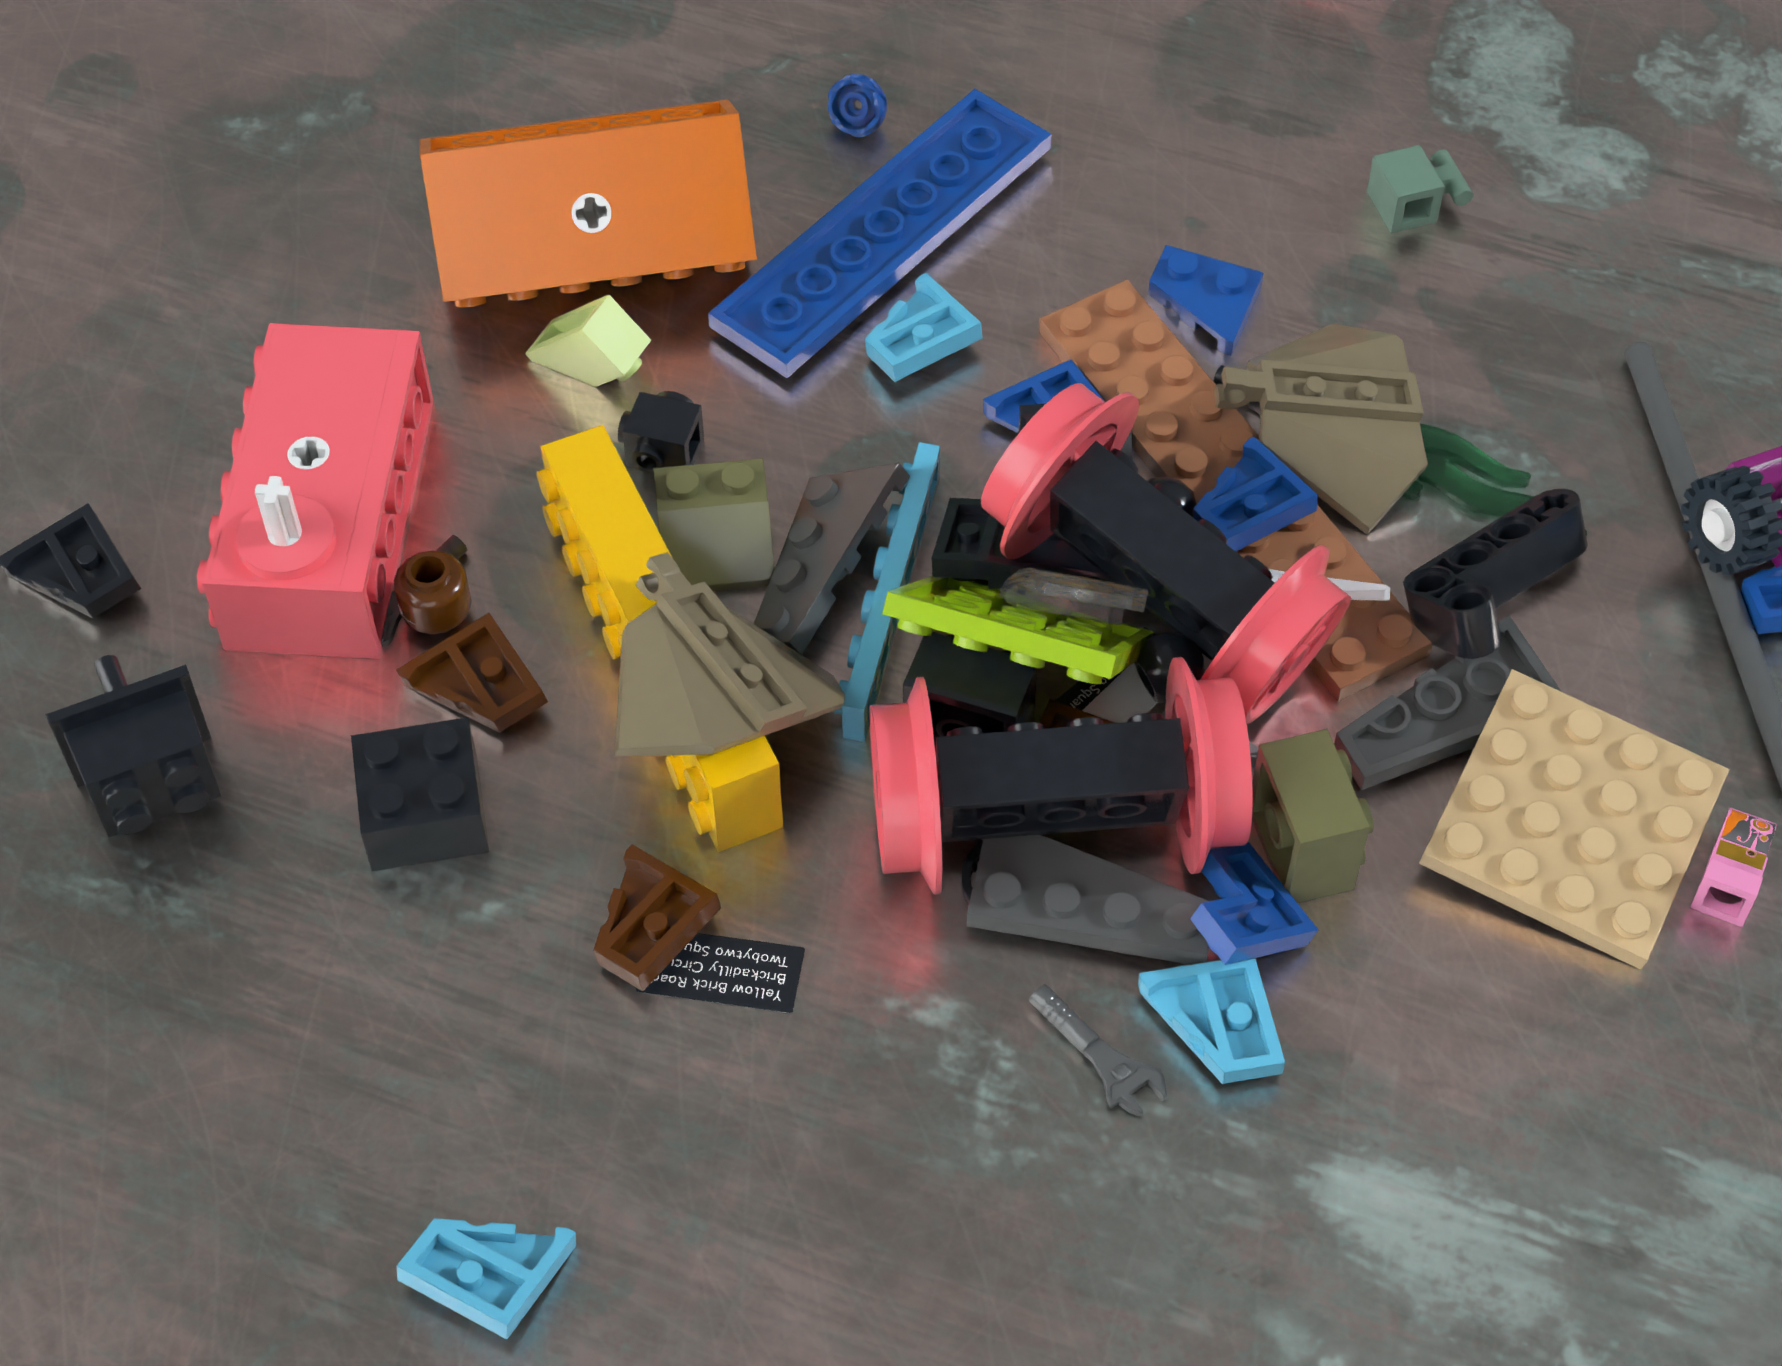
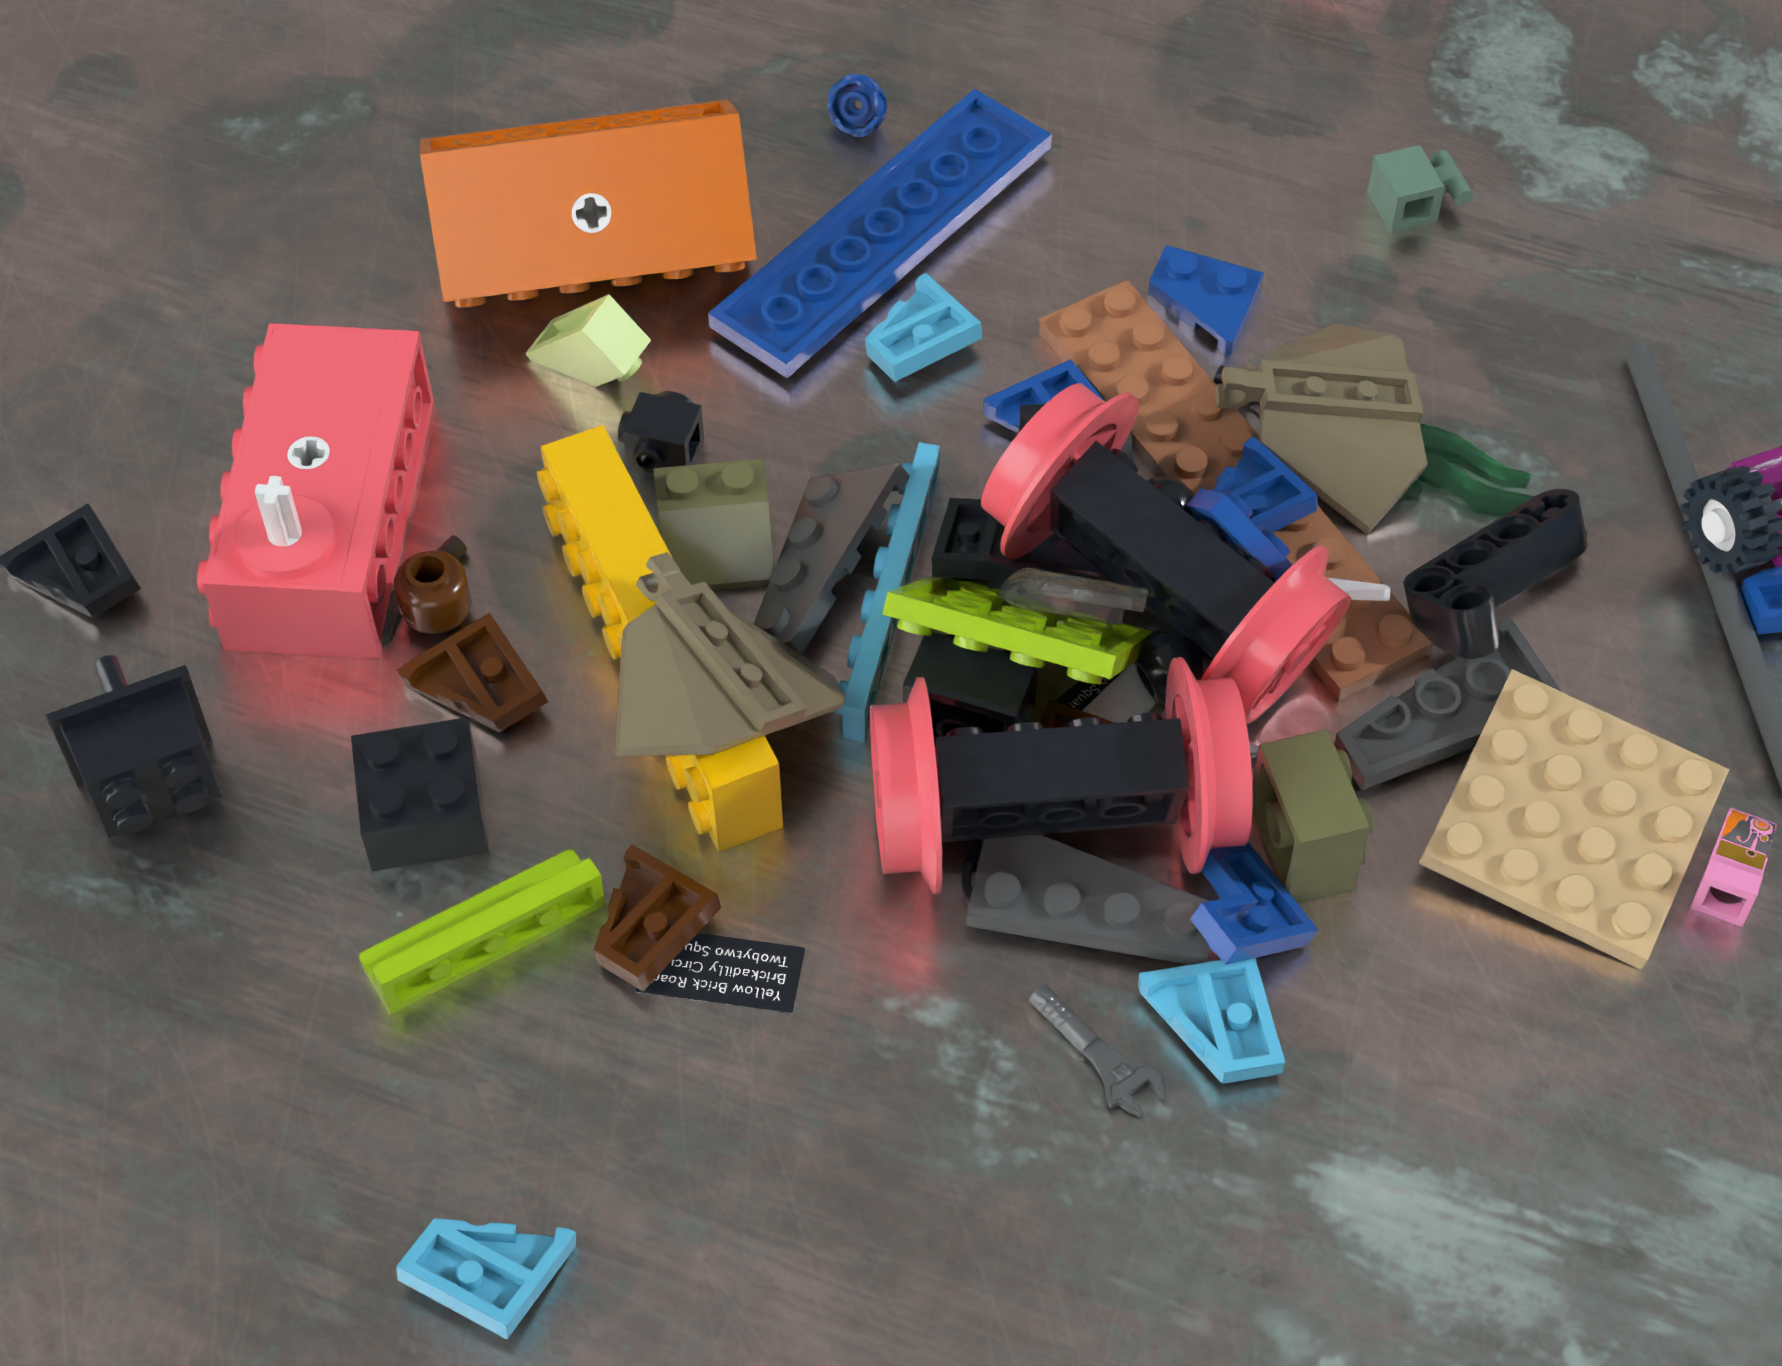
none -> lime panel [359,849,606,1015]
none -> blue plate [1187,488,1293,583]

